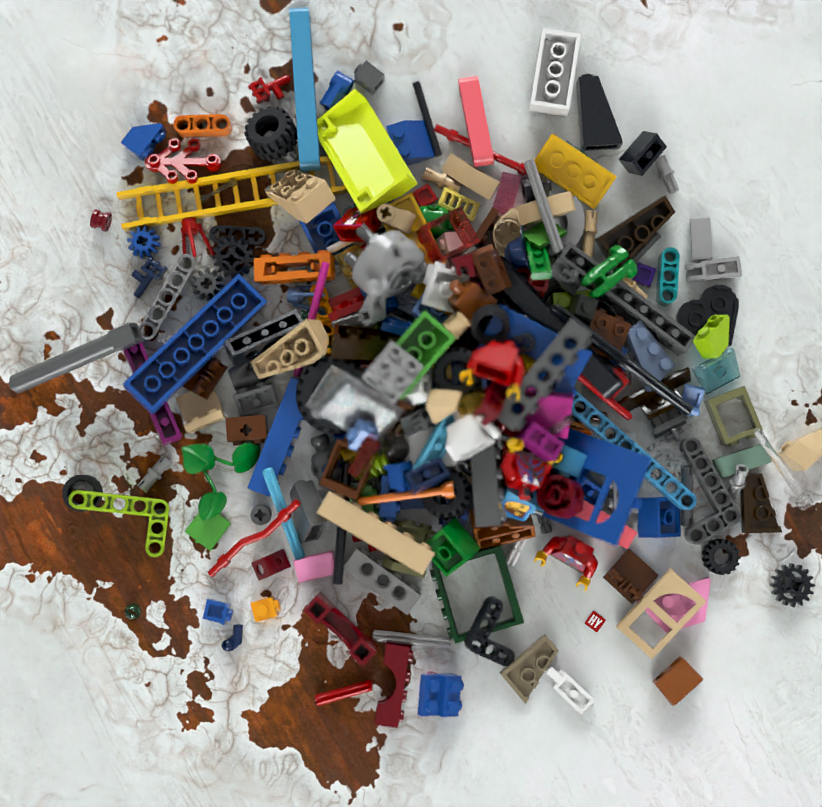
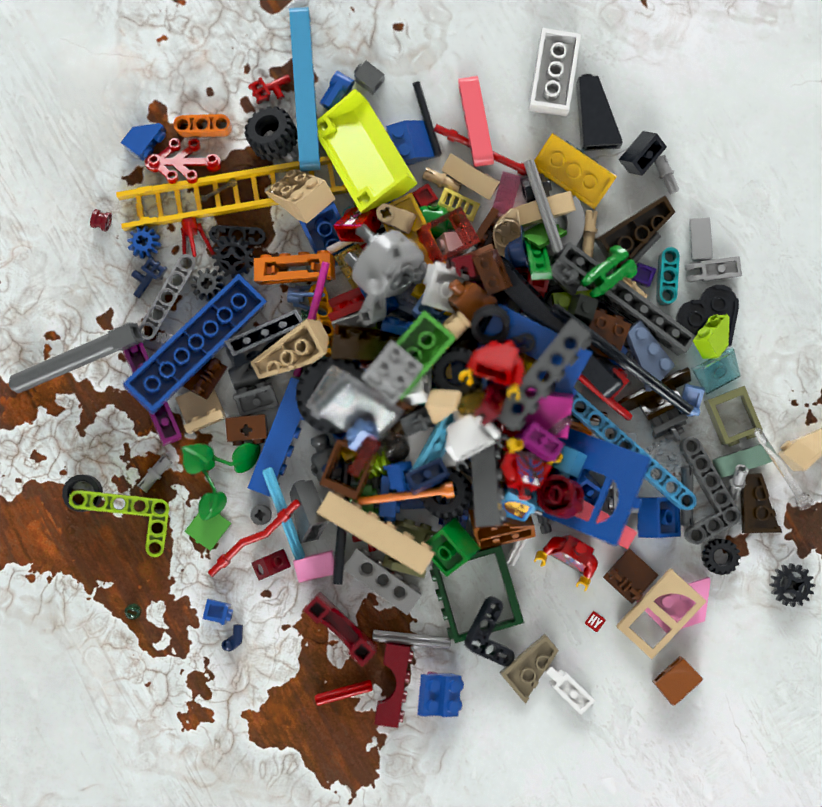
light orange bracket [250,596,281,622] -> none

